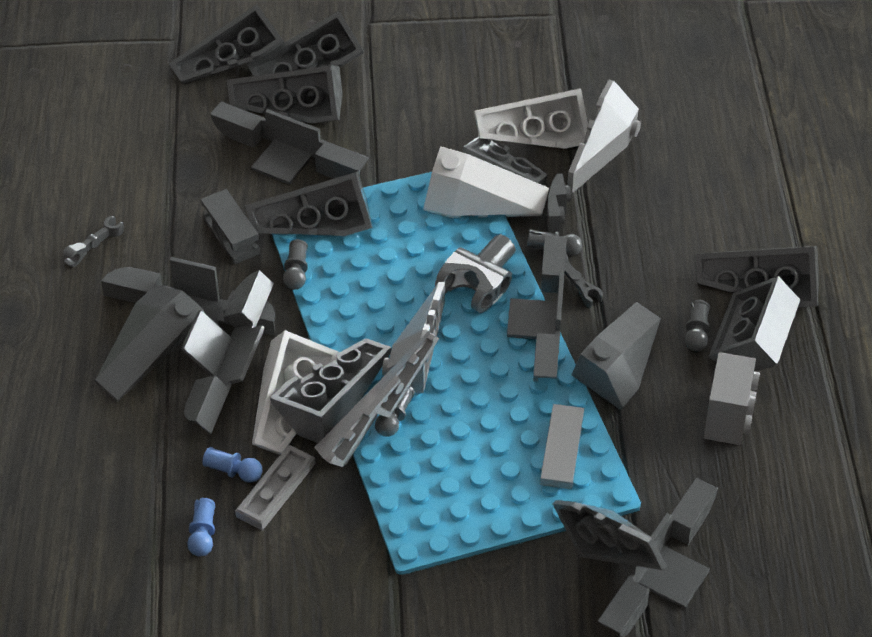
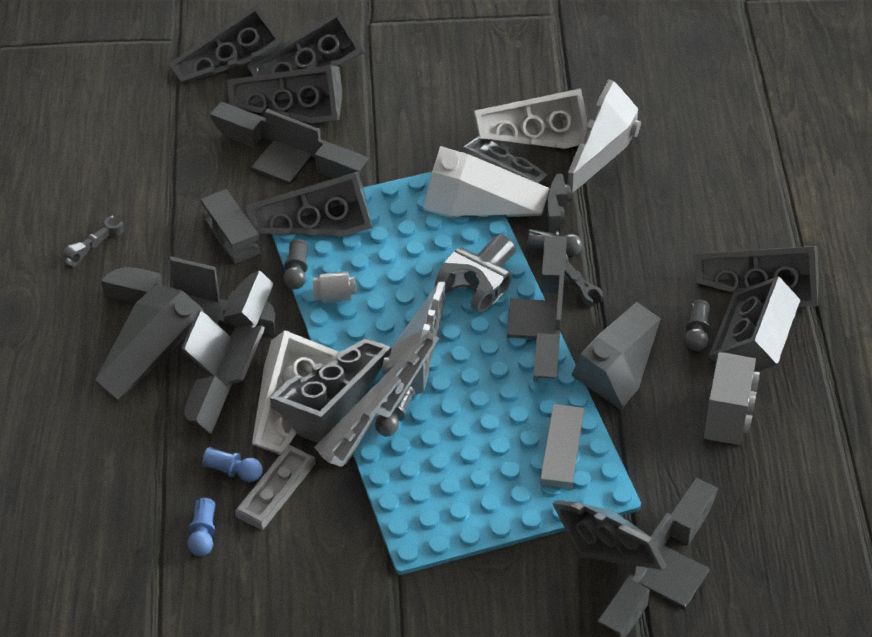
none -> light grey brick [313,271,357,304]

